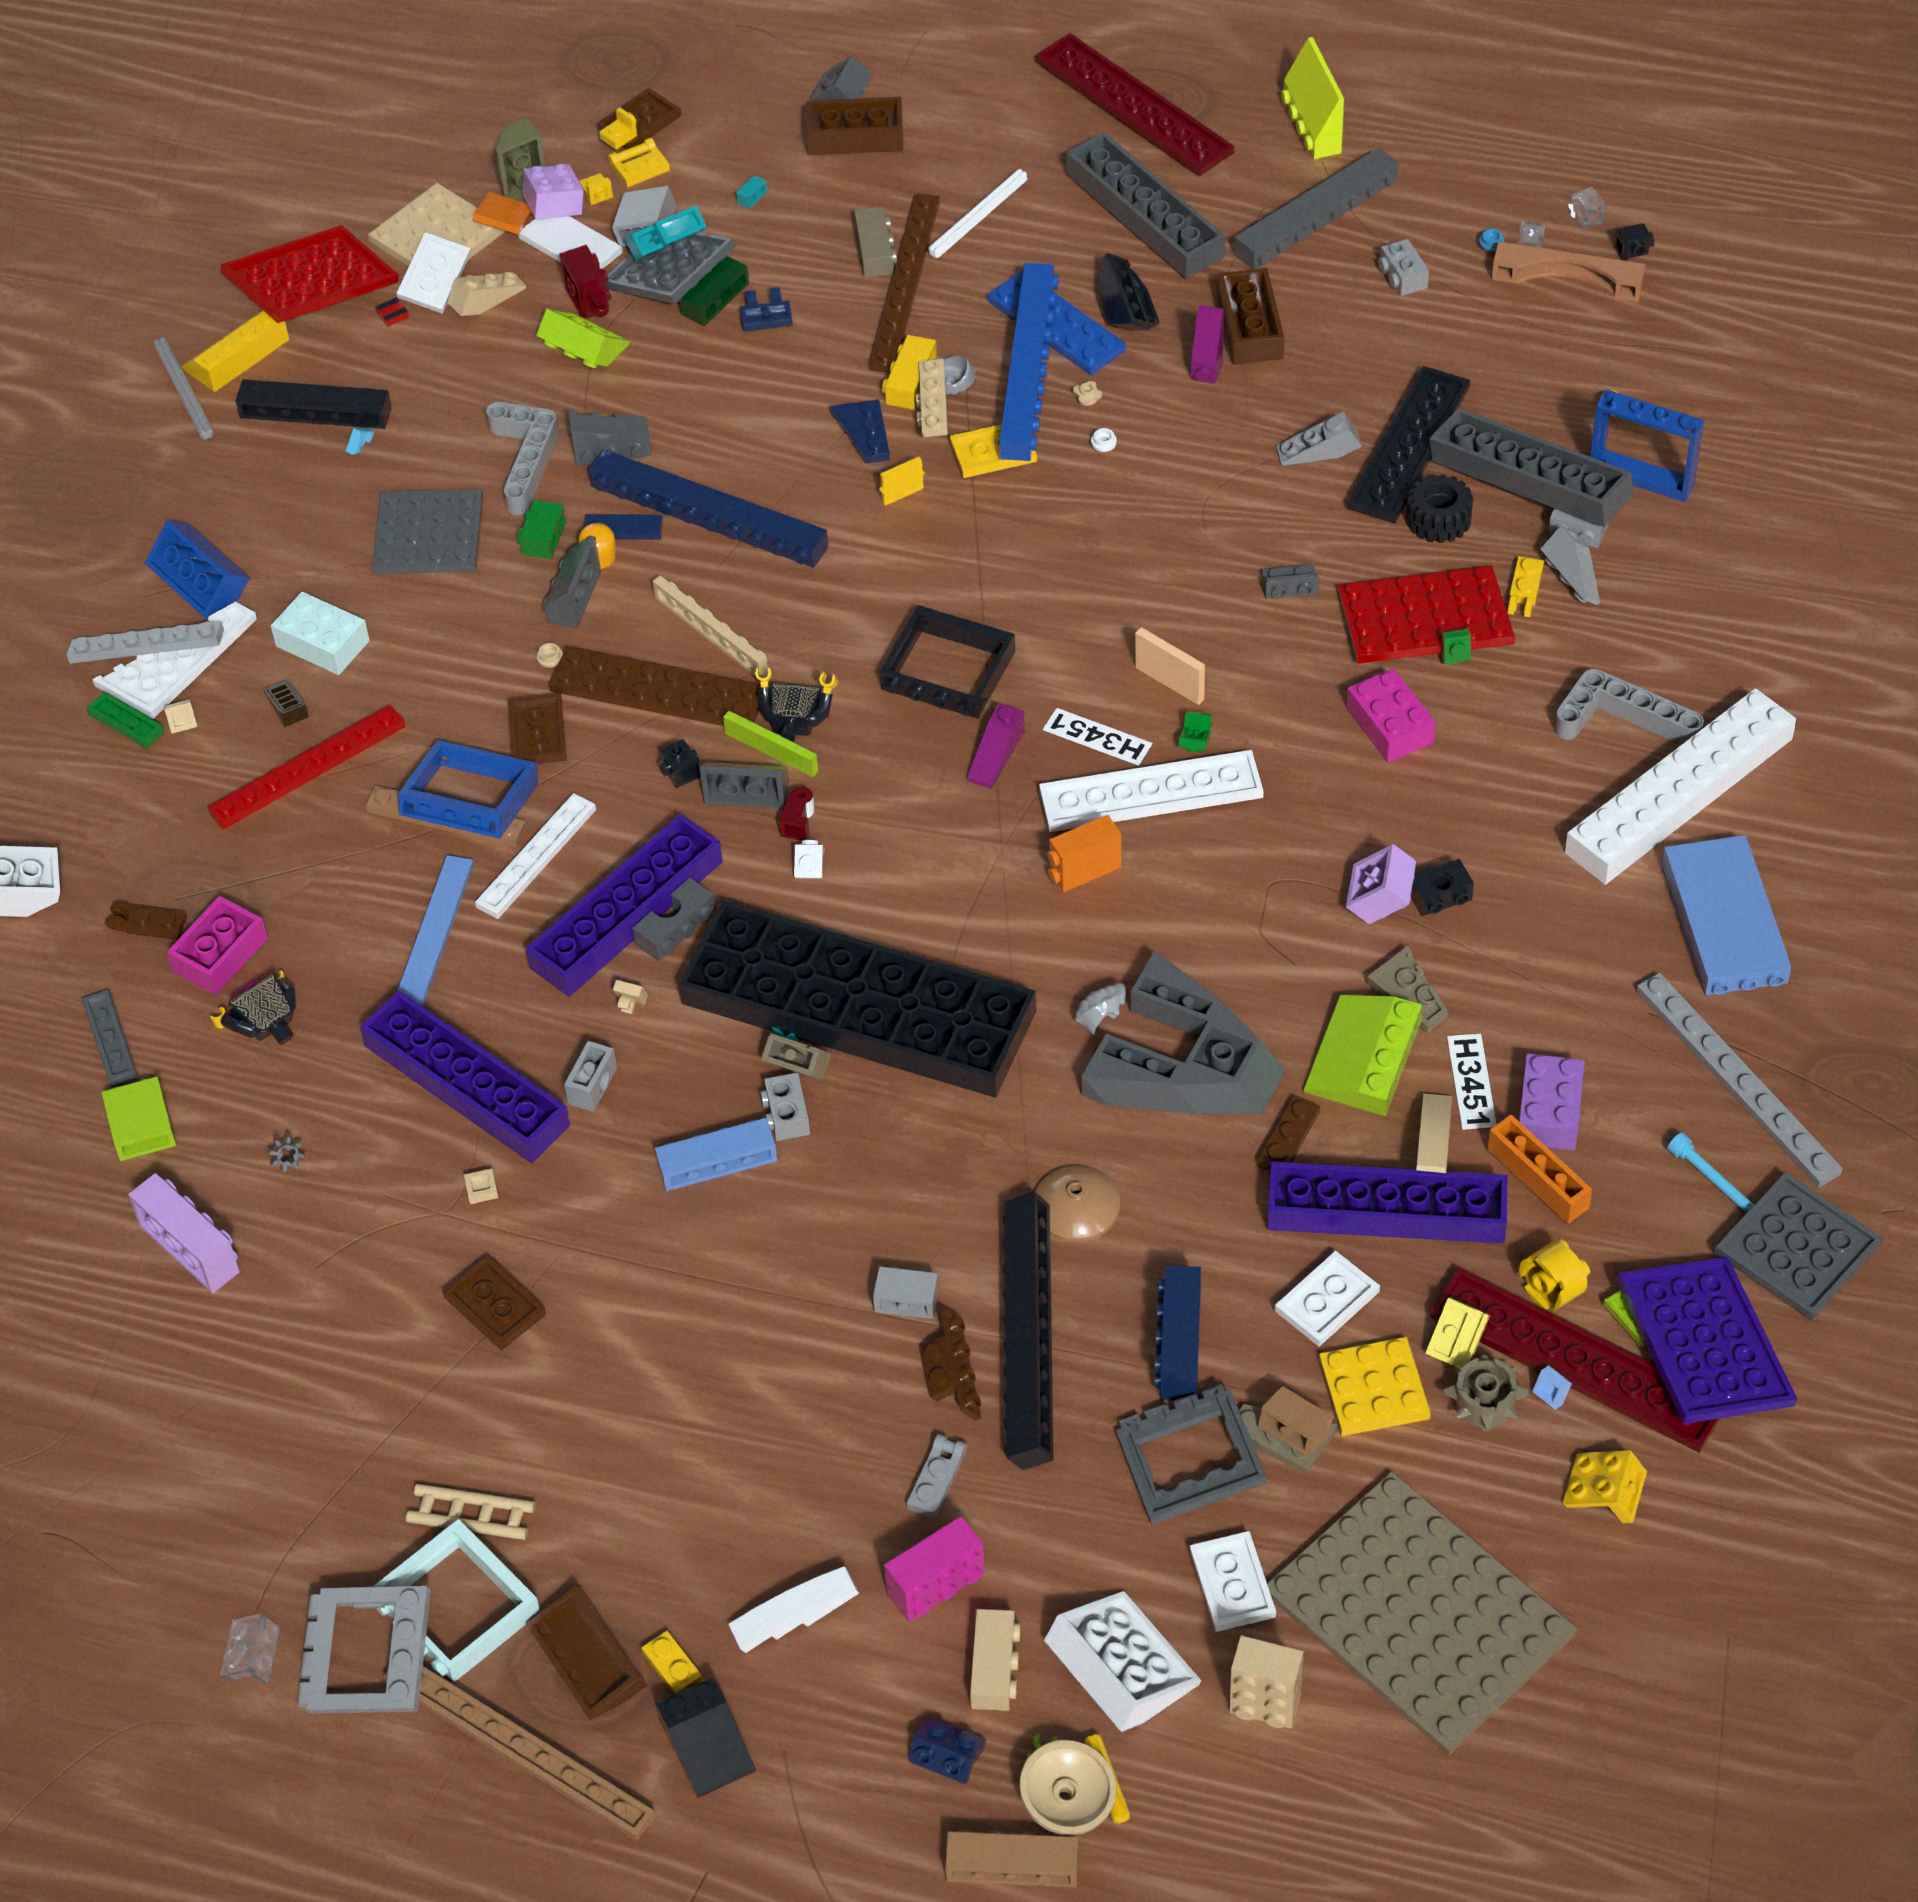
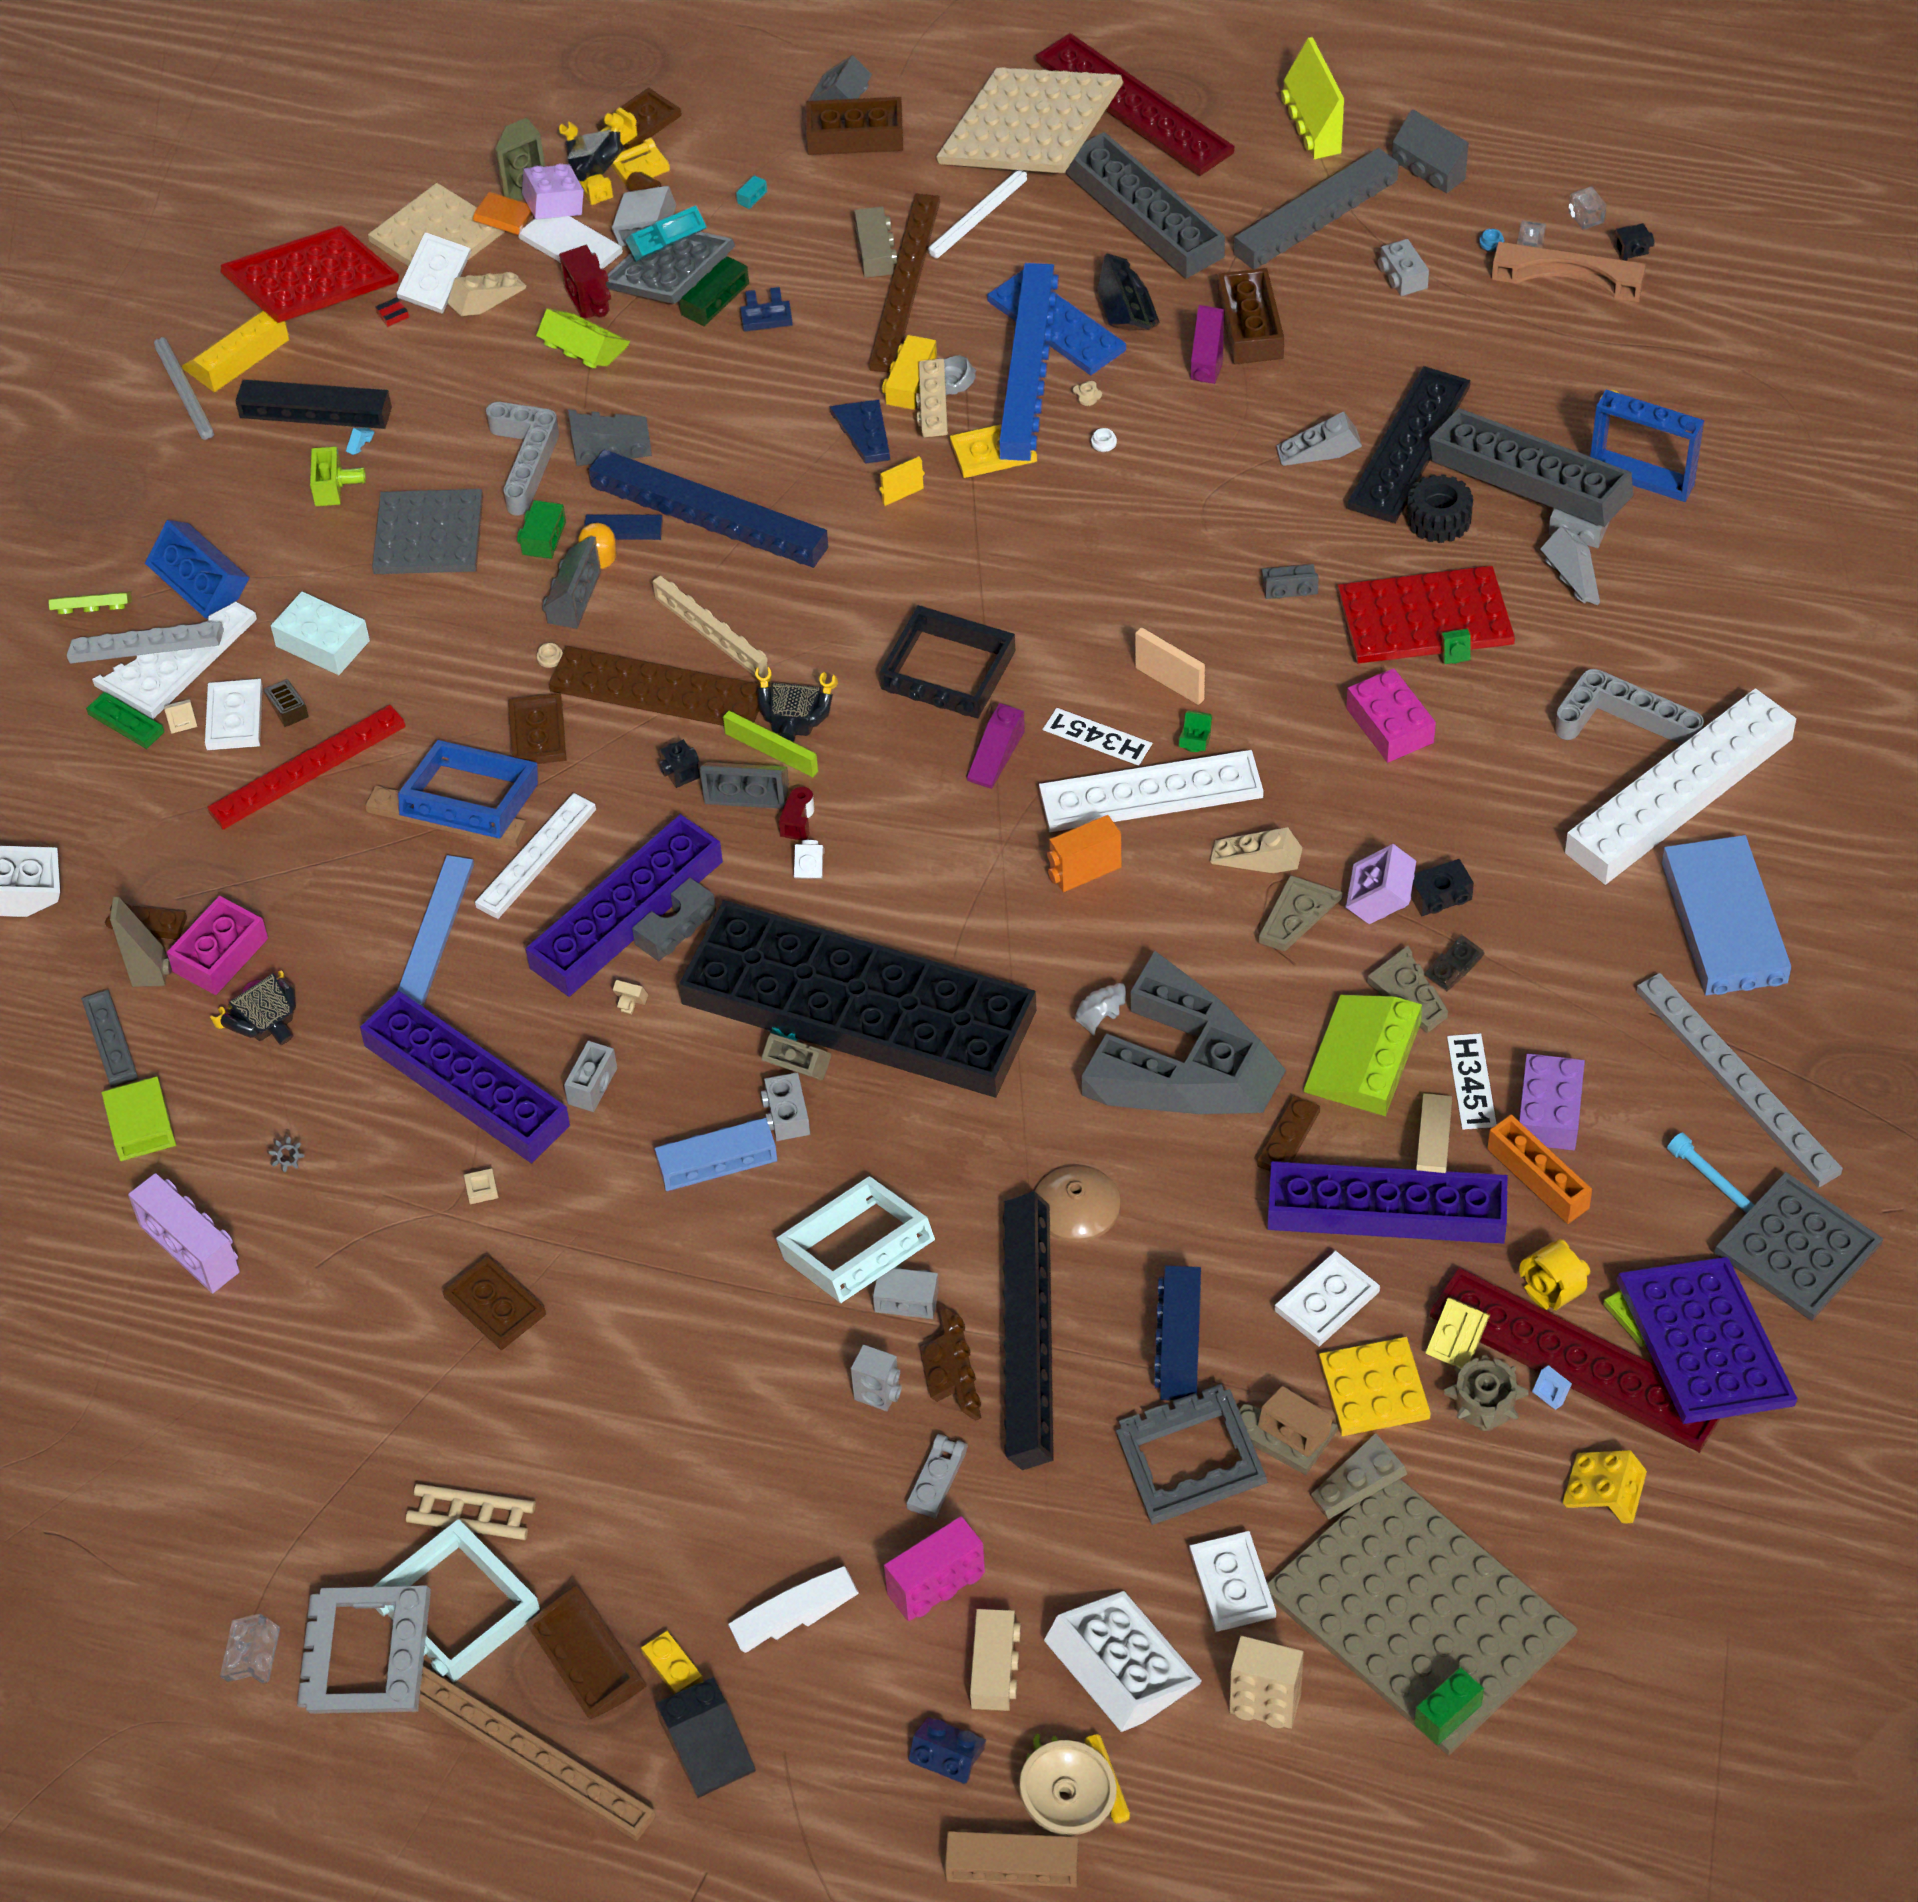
yellow hinge [1508,556,1544,617] -> none
none -> lime plate [49,592,132,614]
none -> dark tan wedge [110,897,172,987]
none -> white plate [205,679,263,750]
none -> lime brick [310,447,366,506]
none -> black torso [559,113,625,181]
none -> reddish brown brick [626,172,662,192]
none -> light aqua window [776,1176,935,1303]
none -> light grey brick [851,1344,902,1411]
none -> tan plate [936,67,1123,173]
none -> tan slope [1210,827,1302,873]
none -> dark tan wing [1259,875,1342,952]
none -> dark tan wing [1311,1433,1407,1519]
none -> dark grey slope [1392,109,1469,194]
none -> green brick [1414,1667,1484,1746]
none -> clear smoke slope [1424,934,1485,992]

